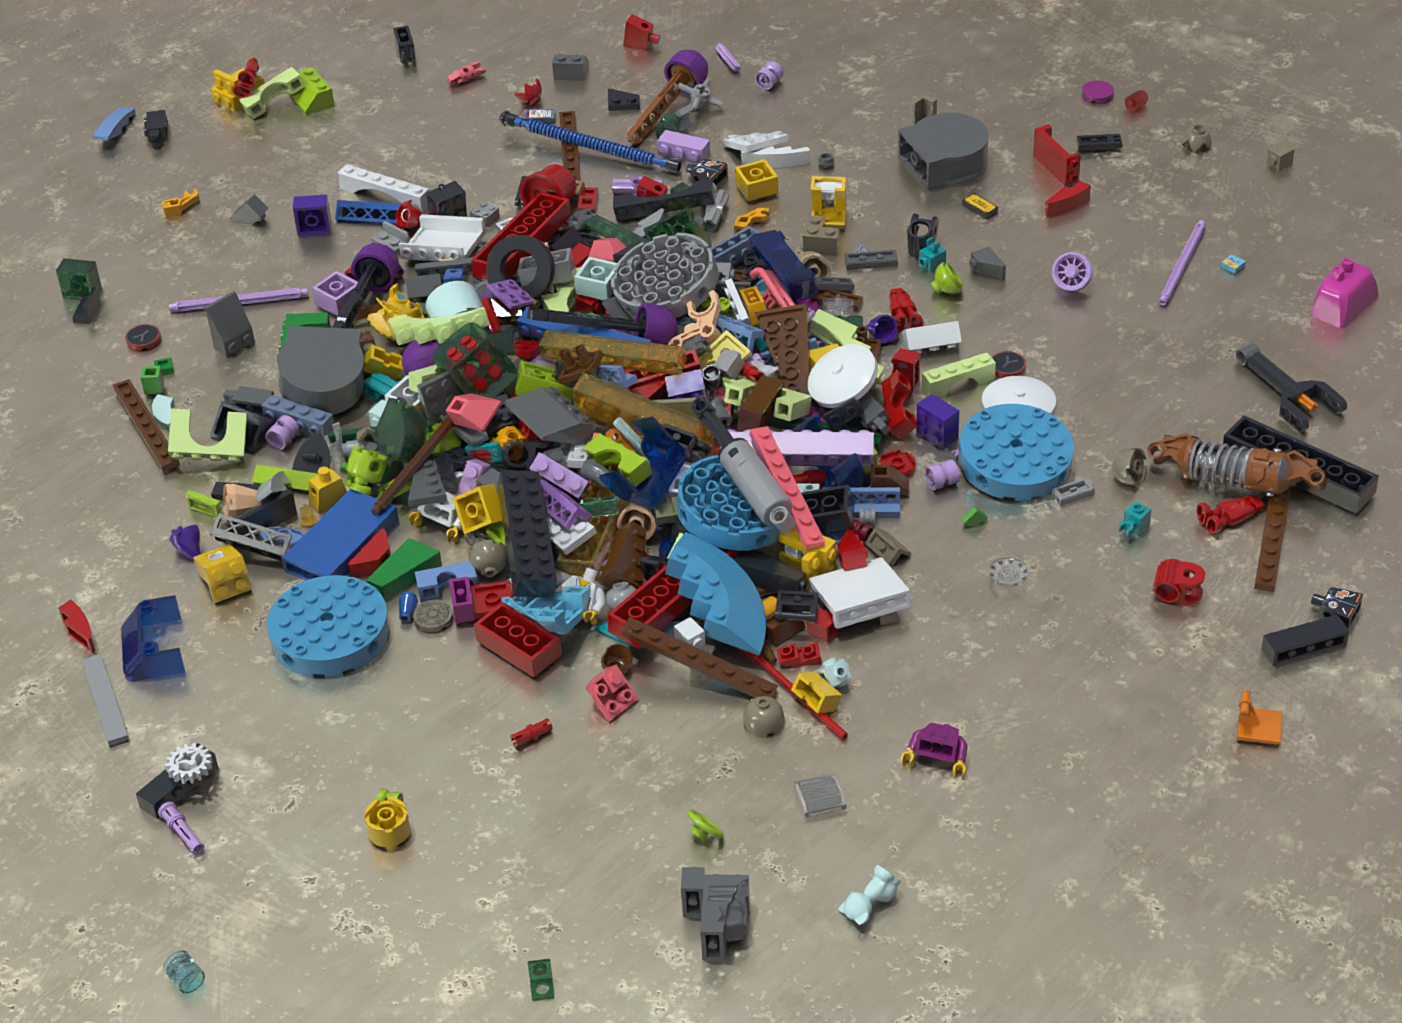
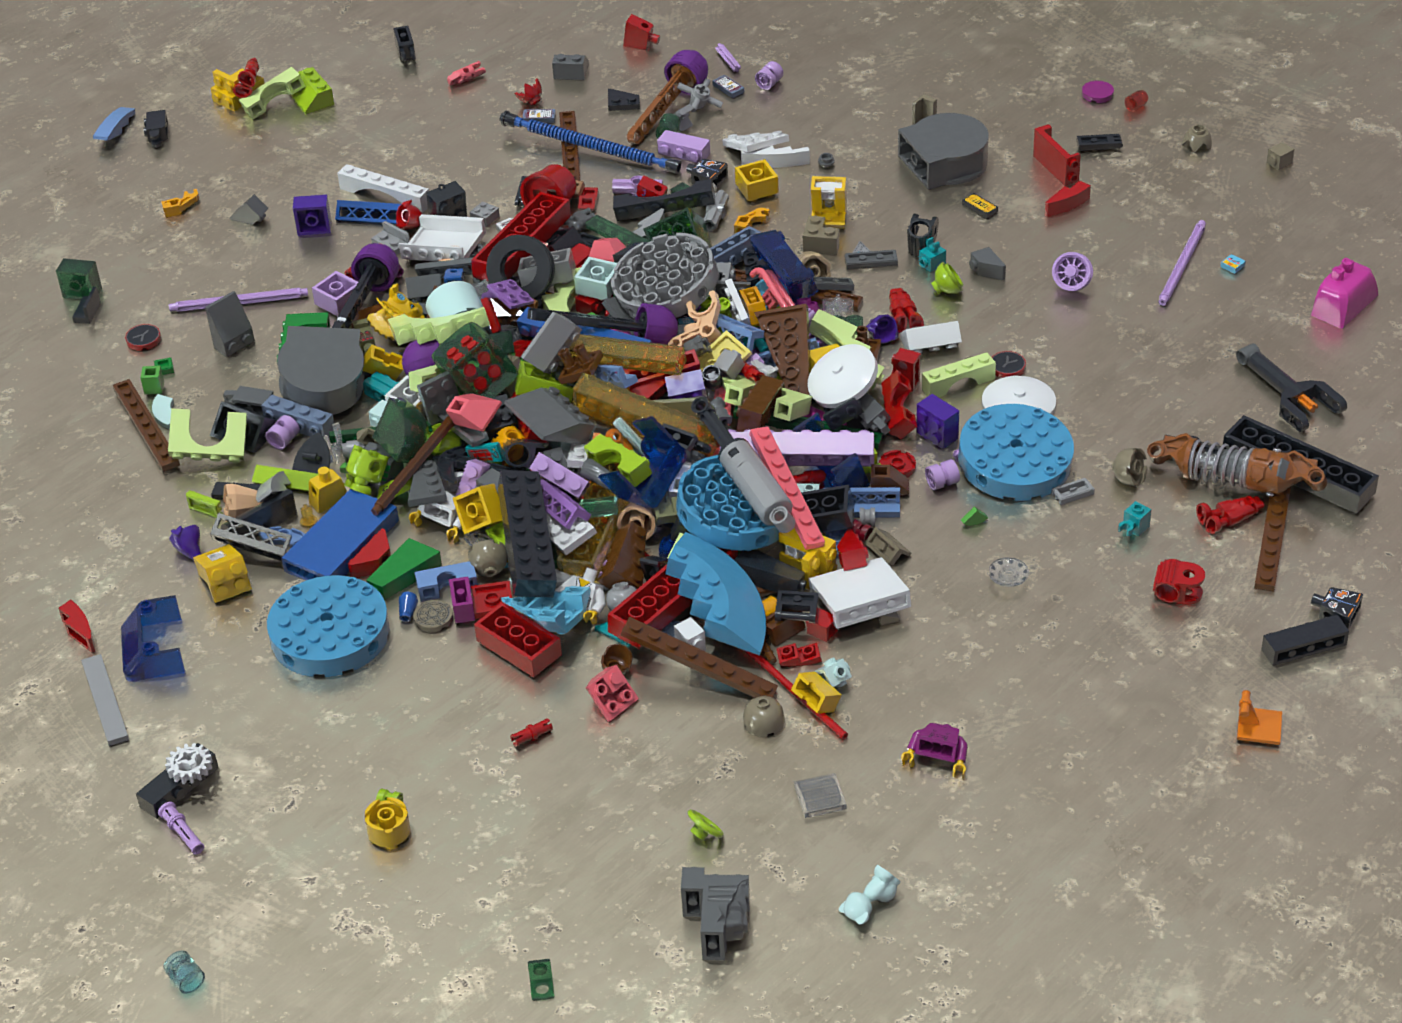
none -> light grey slope [521,312,582,374]
none -> tile [712,75,745,98]

